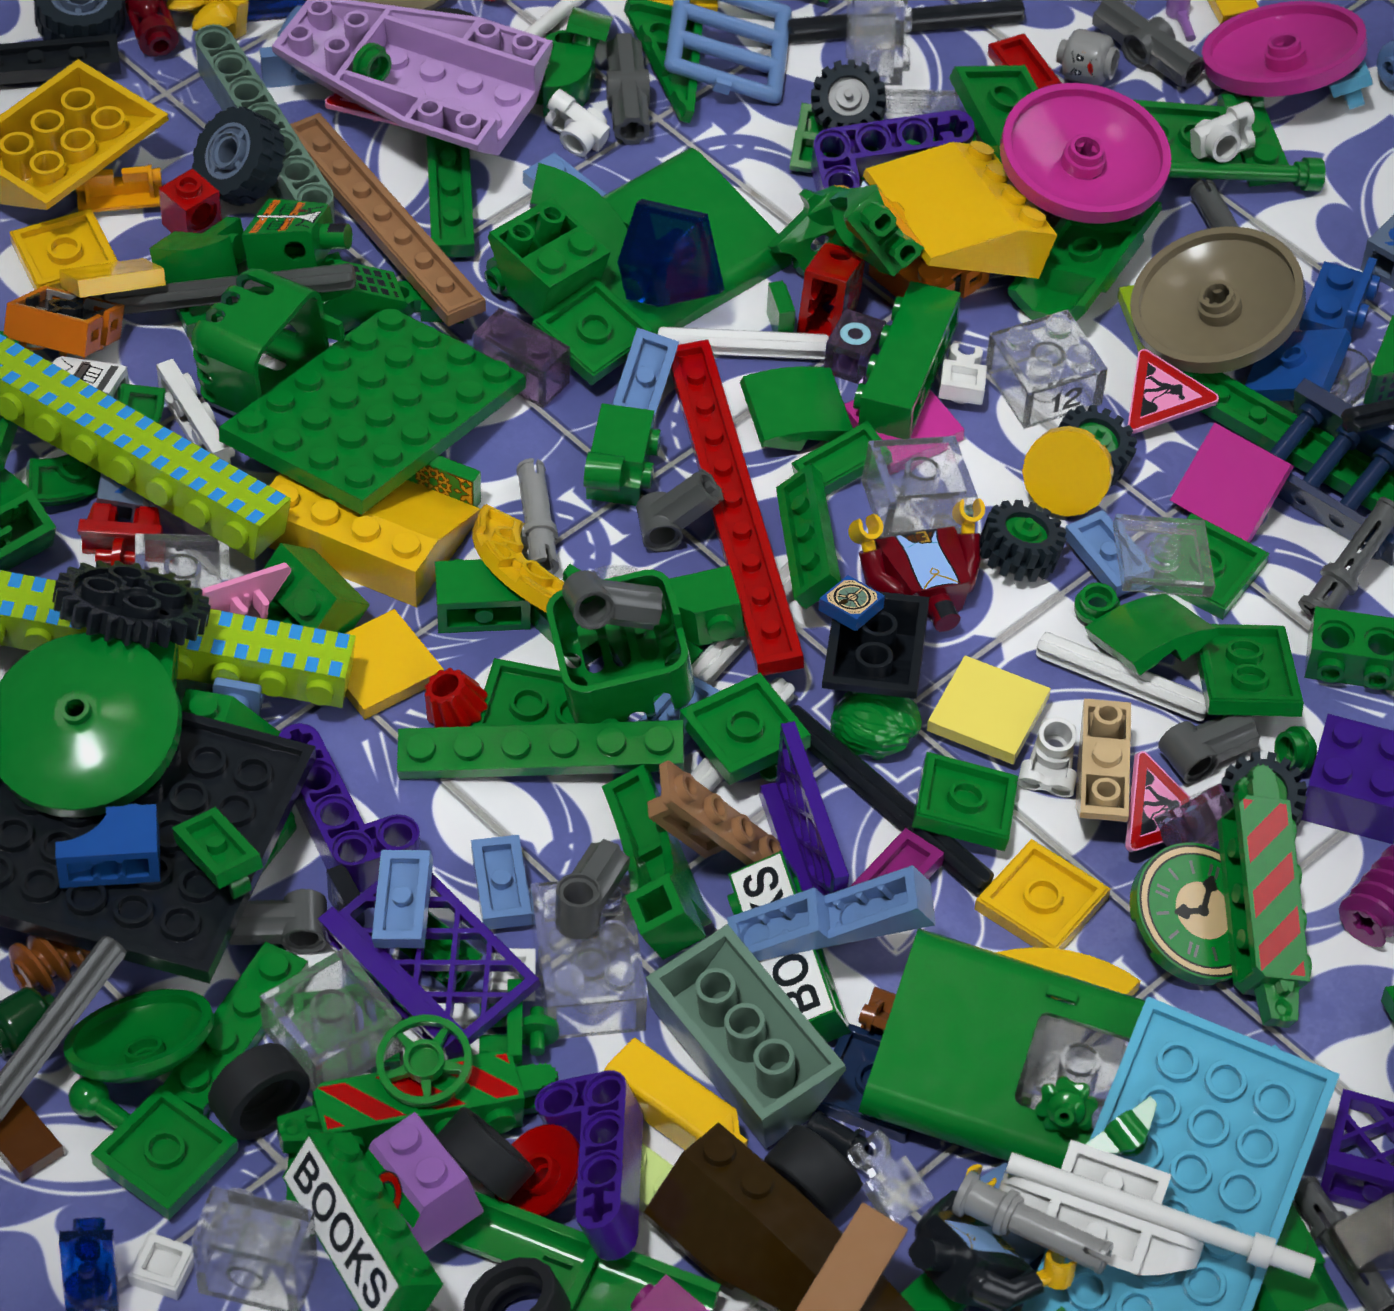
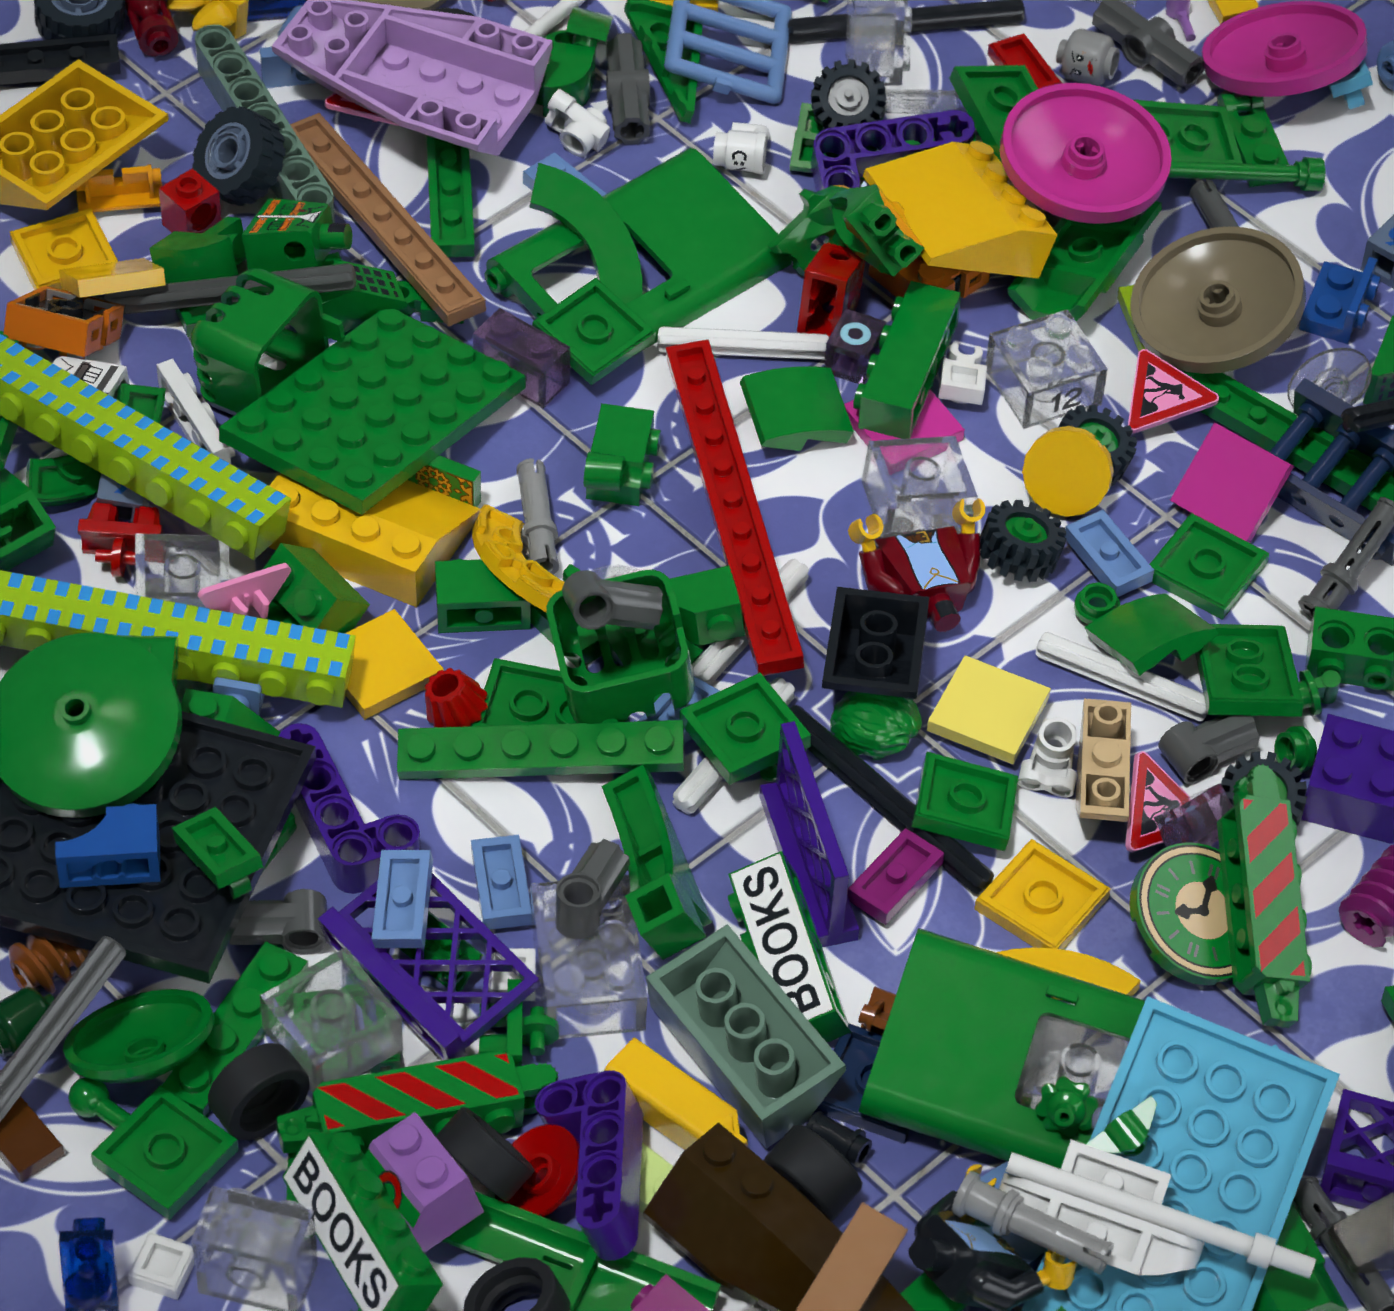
black gear [52,560,211,648] -> none
black tile [326,864,365,928] -> none
green plate [352,43,392,82] -> none
green wheel [376,1015,473,1108] -> none
green slope [488,197,610,319] -> none
medium blue plate [611,328,679,417] -> none
clear blue slope [618,199,725,307] -> none
dark grey piece [636,469,724,552] -> none
medium nougat bracket [647,760,782,865] -> none
medium blue slope [727,865,936,961] -> none
green tile [766,281,796,333] -> none
green plate [776,463,841,609] -> none
green tile [791,421,892,496] -> none
tile [818,575,885,631] -> none
clear plate [847,1129,934,1223] -> none
clear plate [1113,514,1216,597] -> none
white plate [1190,102,1255,163] -> none
blue plate [1245,328,1352,401] -> none
none -> white piece [713,122,769,174]
none -> green plate [1299,669,1341,716]

